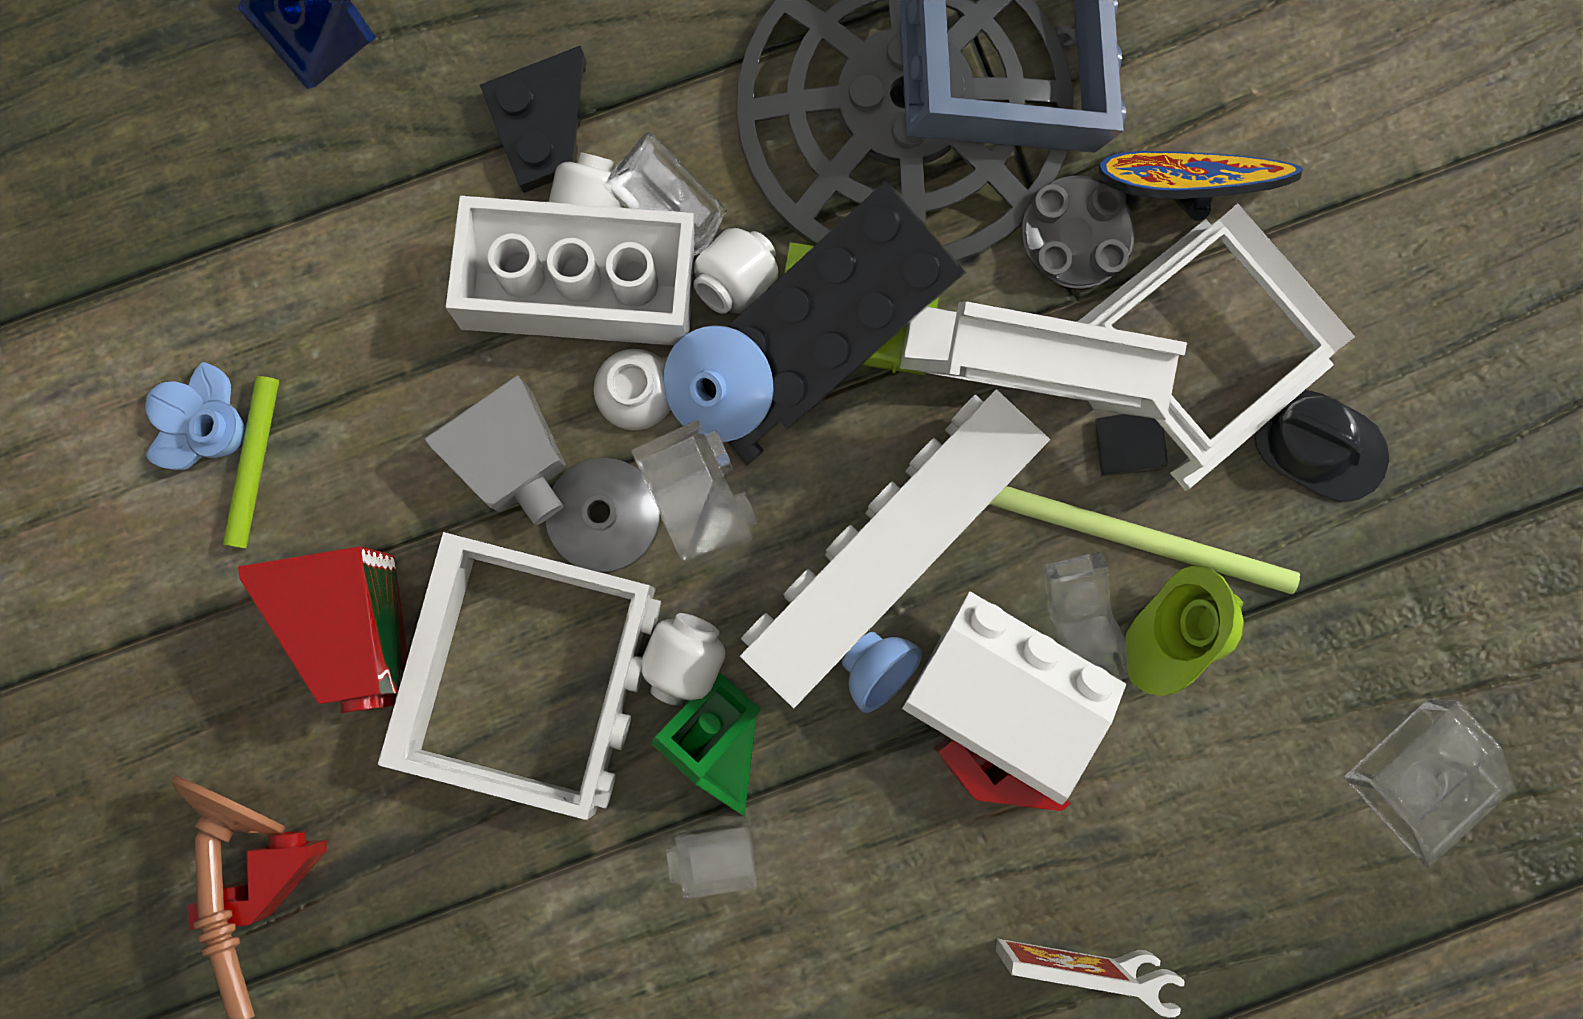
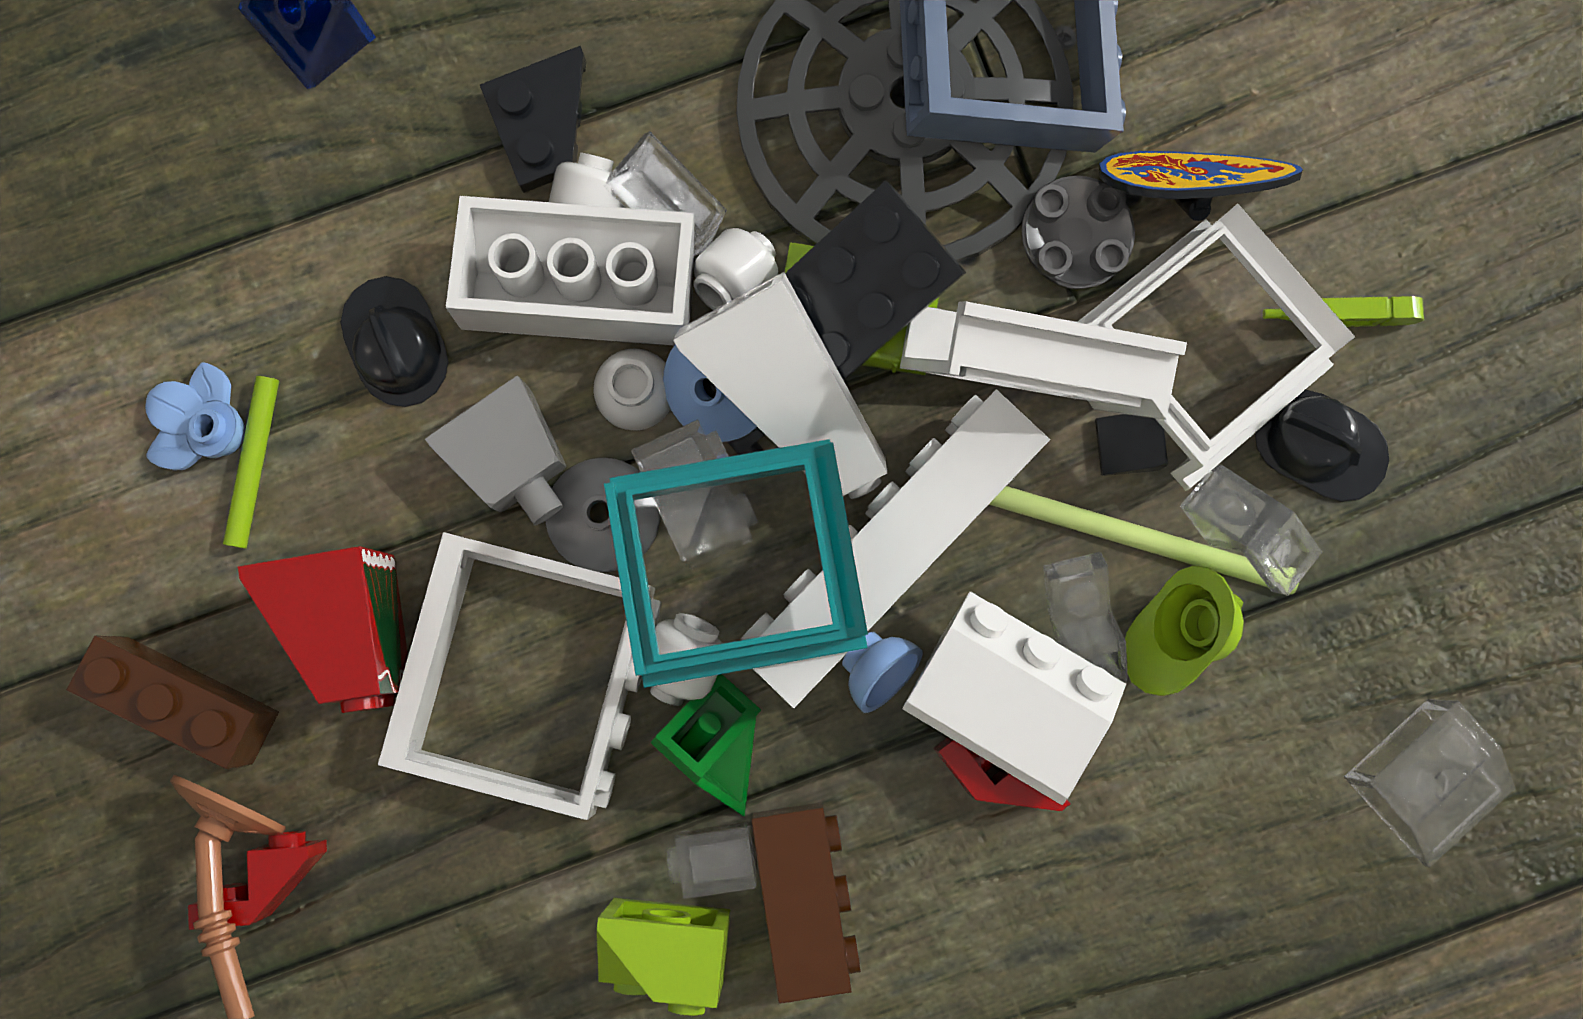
white flag [995,939,1185,1018] -> none
none -> reddish brown brick [66,635,279,769]
none -> black piece [340,276,449,407]
none -> lime slope [597,898,731,1016]
none -> teal piece [604,439,868,688]
none -> white slope [673,272,887,499]
none -> reddish brown brick [751,802,861,1004]
none -> clear slope [1180,465,1322,595]
none -> lime piece [1263,296,1424,327]

